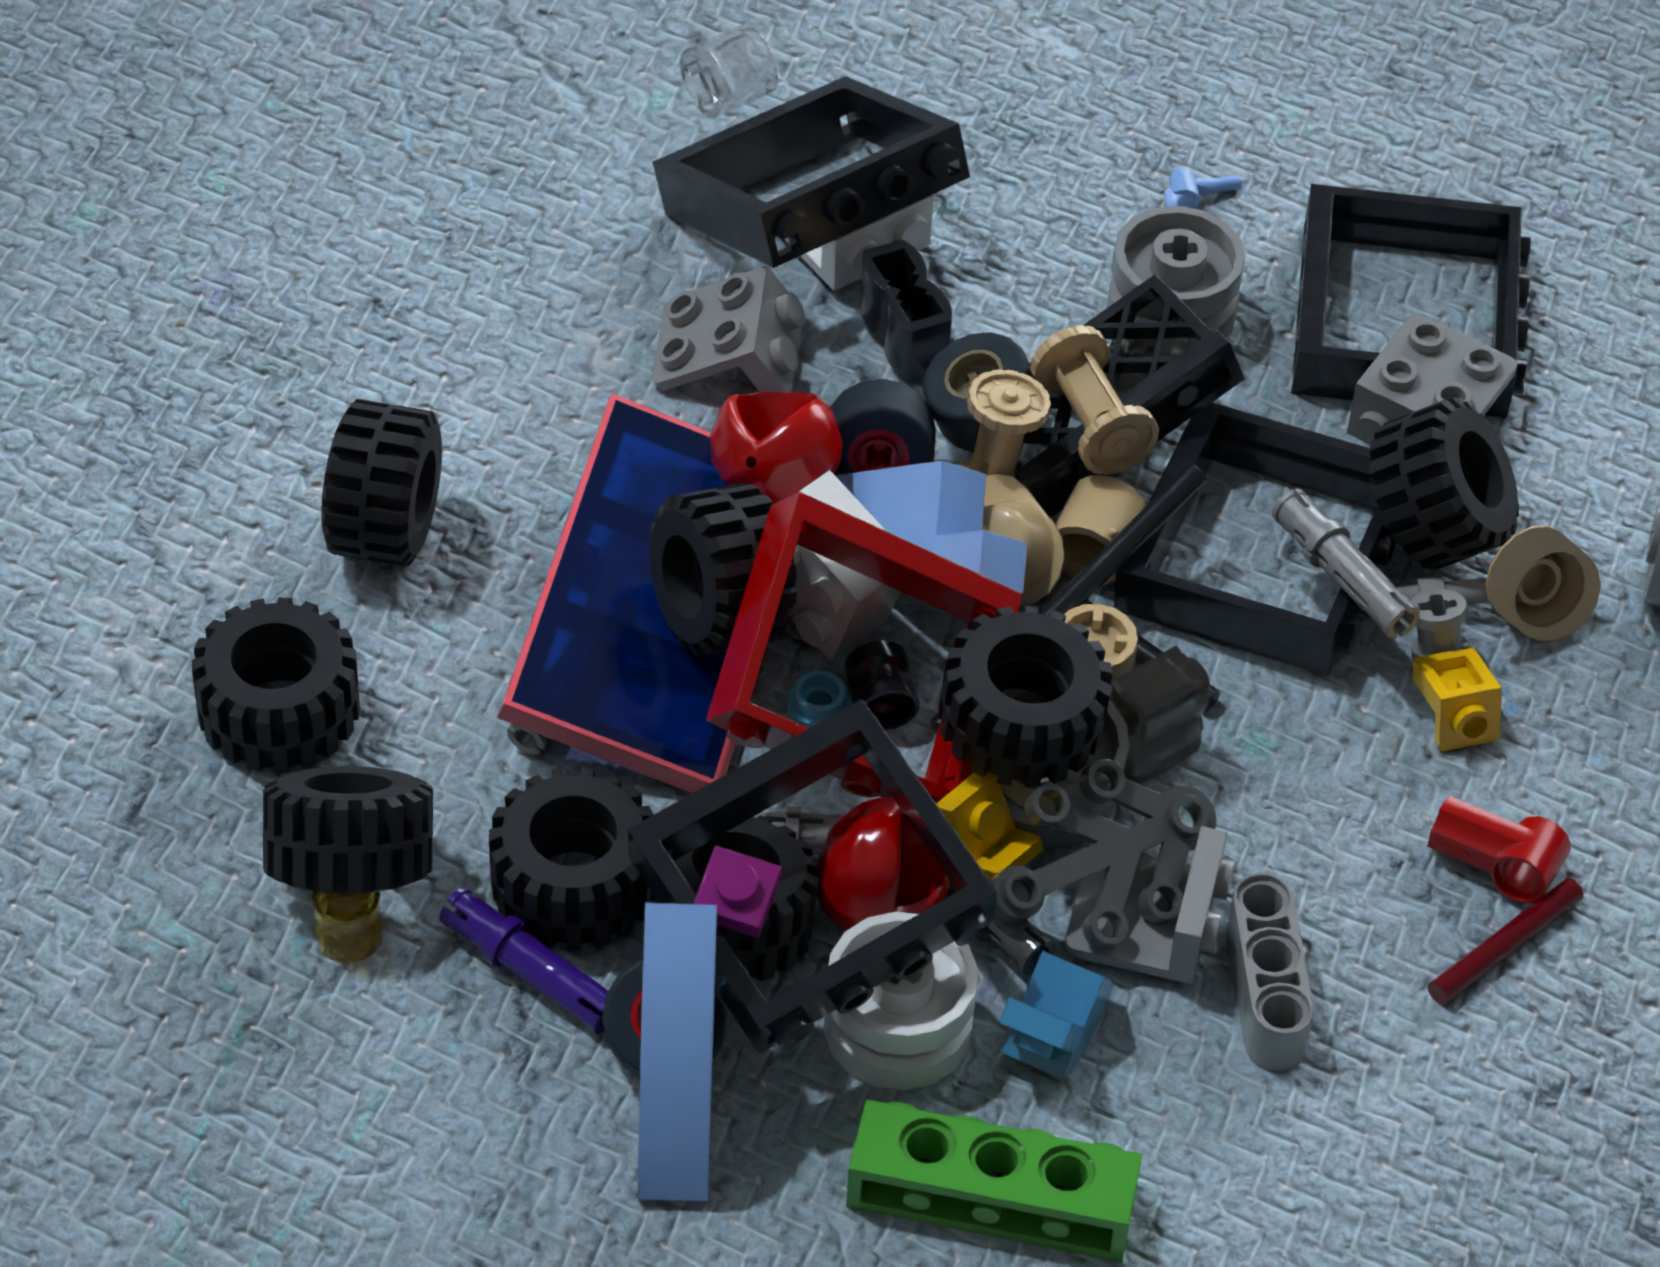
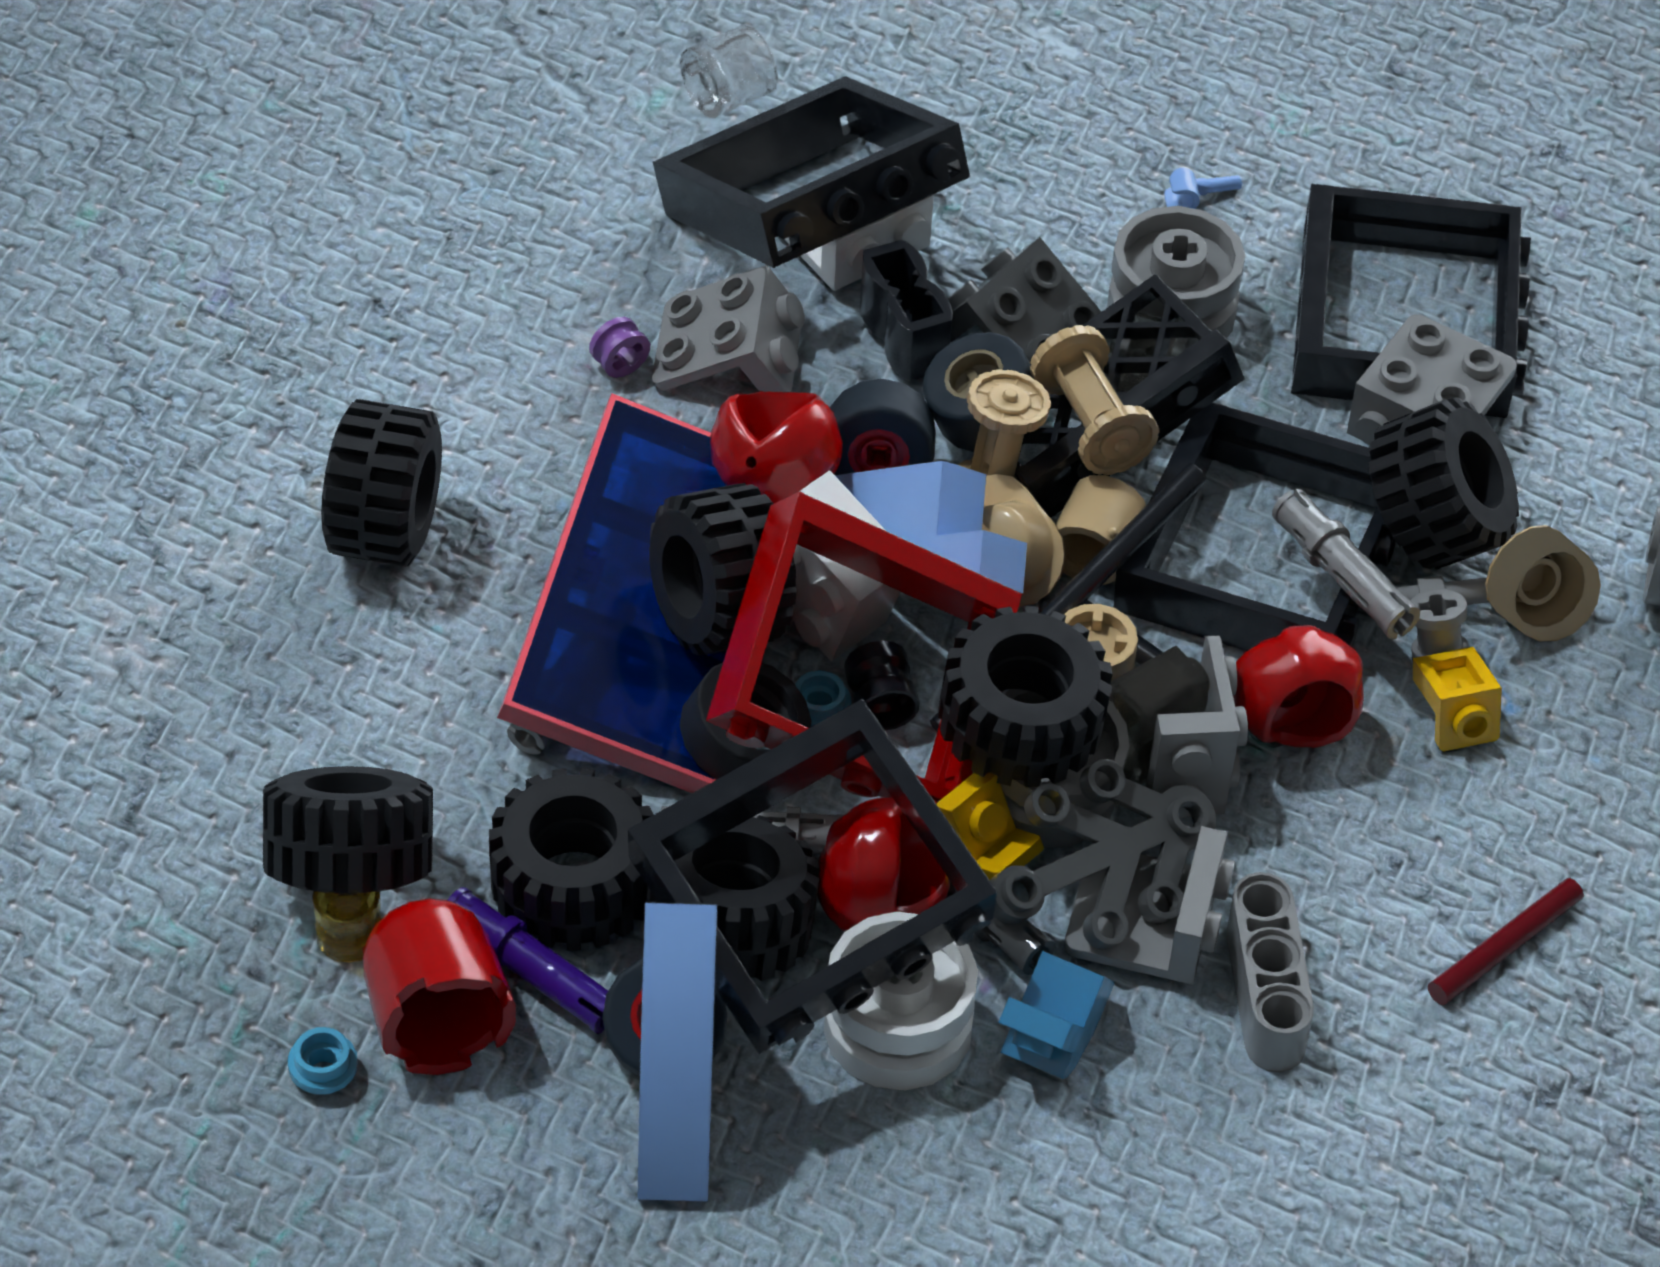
black tyre [192,597,360,773] -> none
magenta plate [693,846,782,939] -> none
bright green brick [846,1099,1143,1262] -> none
red piece [1427,795,1571,903] -> none
none -> medium azure plate [288,1027,358,1095]
none -> red cylinder [363,898,516,1075]
none -> medium lavender bush [589,317,651,378]
none -> black tyre [679,663,812,780]
none -> dark grey bracket [948,237,1101,363]
none -> light grey bracket [1145,636,1248,818]
none -> red piece [1233,625,1364,748]

